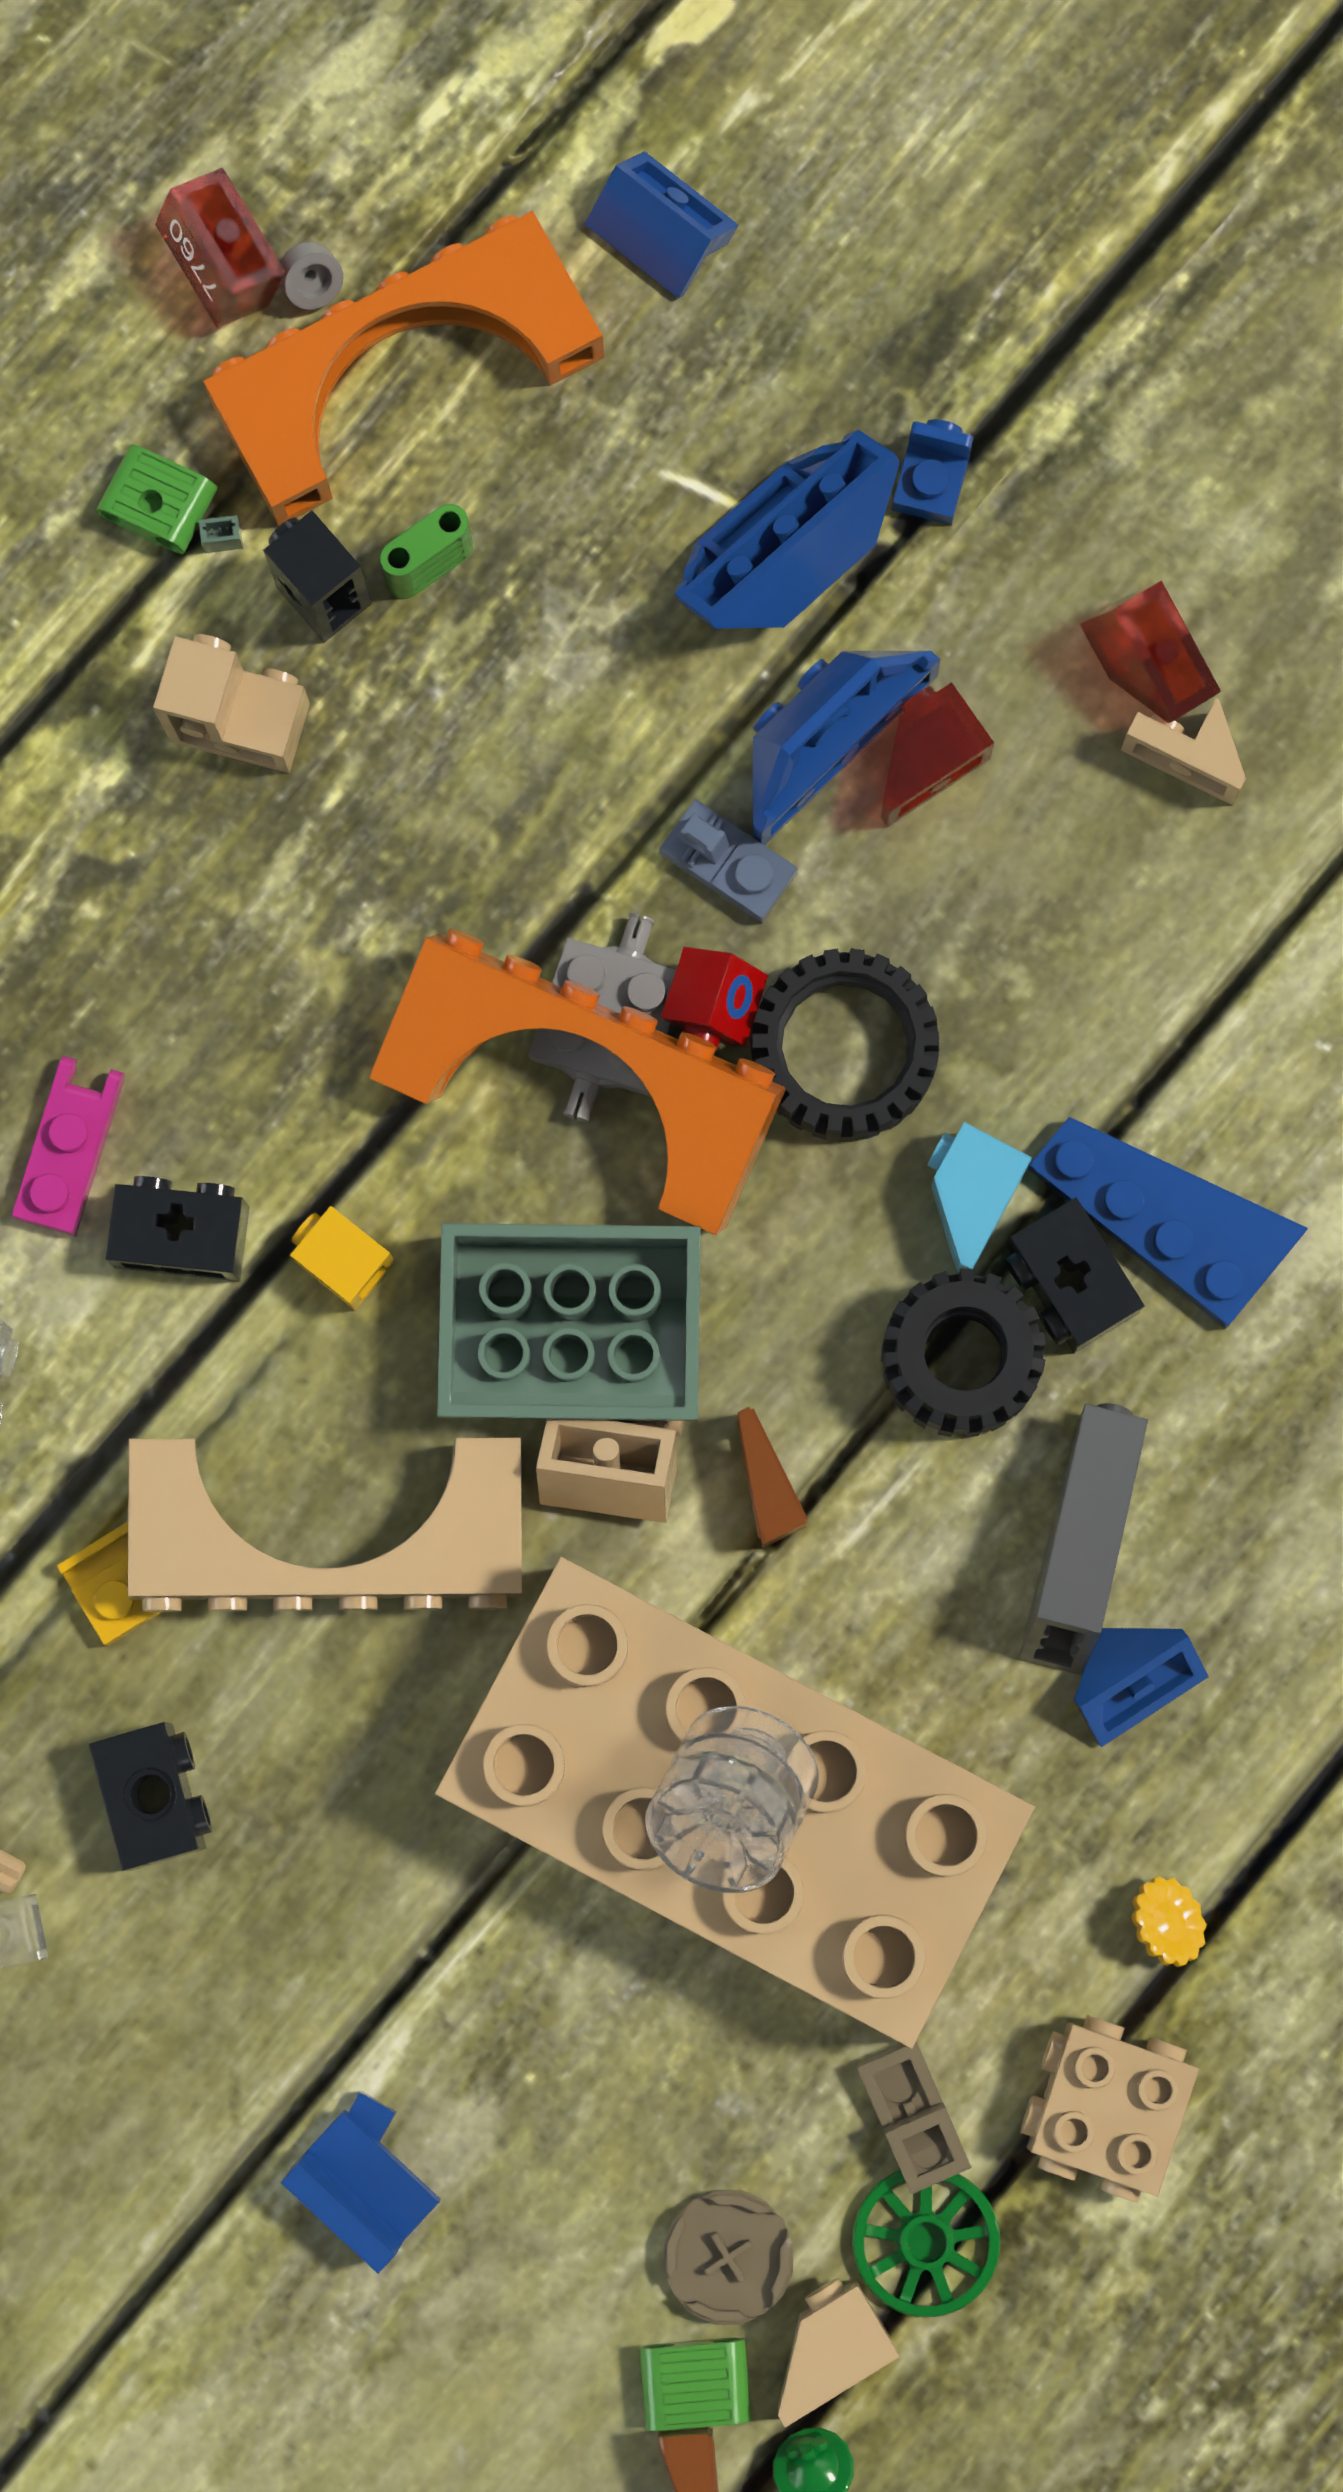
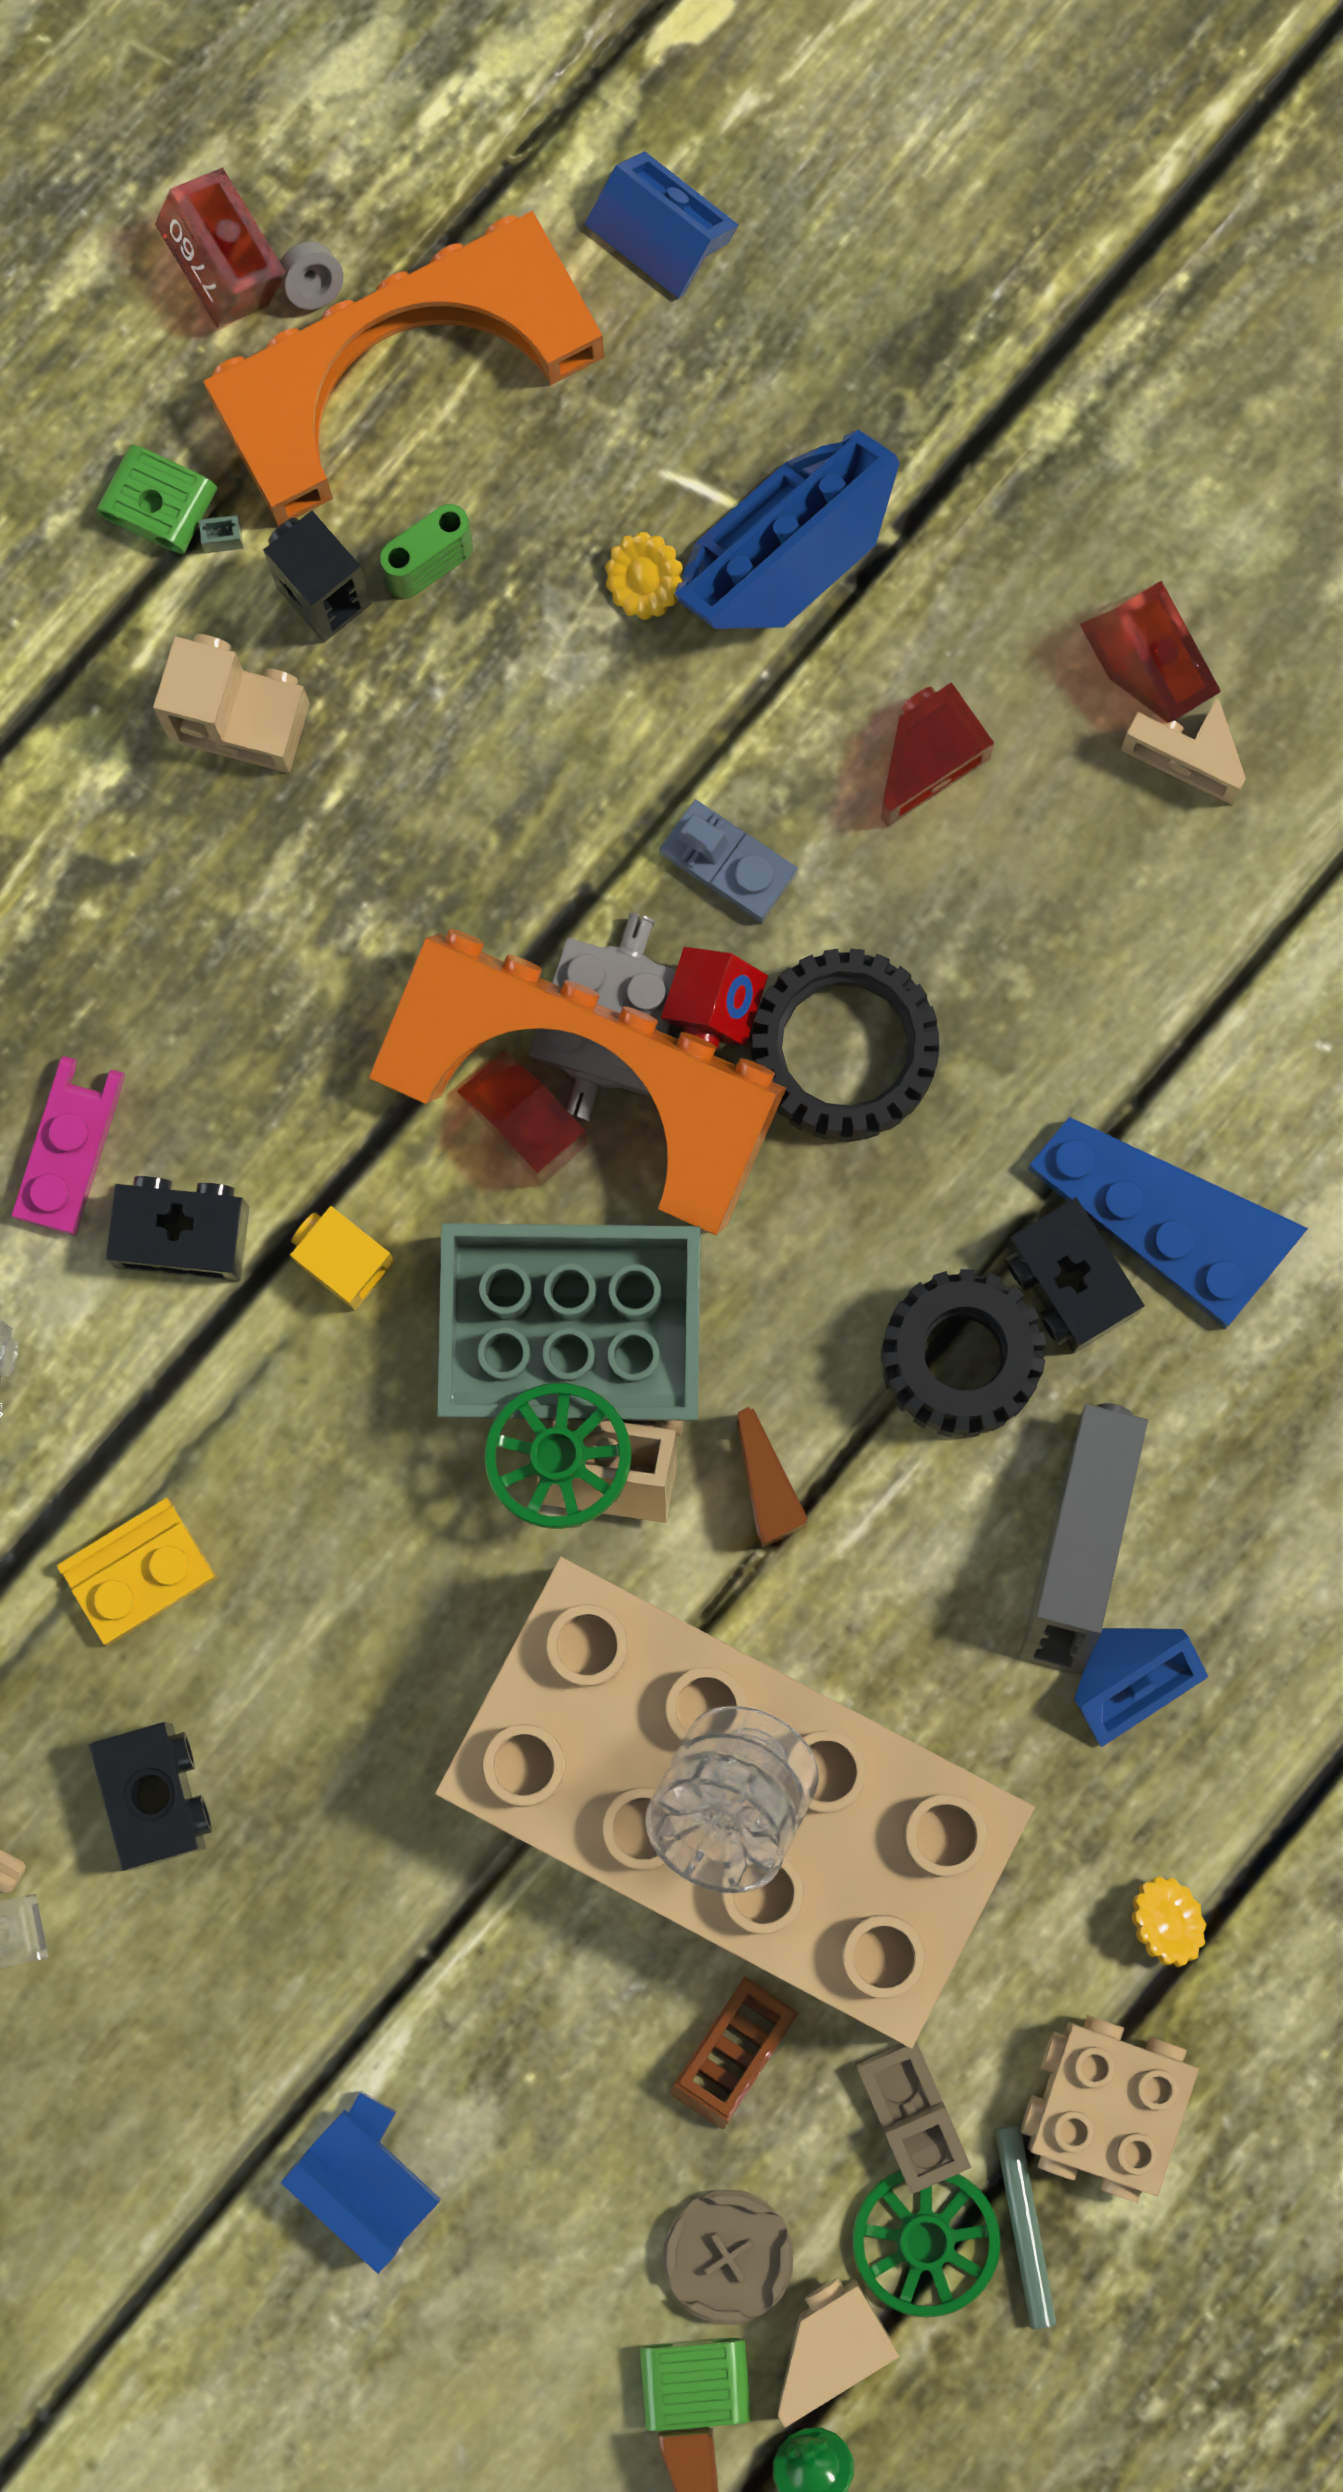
tan arch [128,1438,522,1612] -> none
blue wedge [753,651,941,845] -> none
blue bracket [892,419,973,526] -> none
medium azure slope [927,1122,1032,1273] -> none
none -> clear red slope [457,1050,588,1186]
none -> green wheel [484,1383,632,1529]
none -> yellow piece [605,532,683,620]
none -> dark orange slope [670,1976,799,2129]
none -> sand green bar [994,2124,1057,2329]

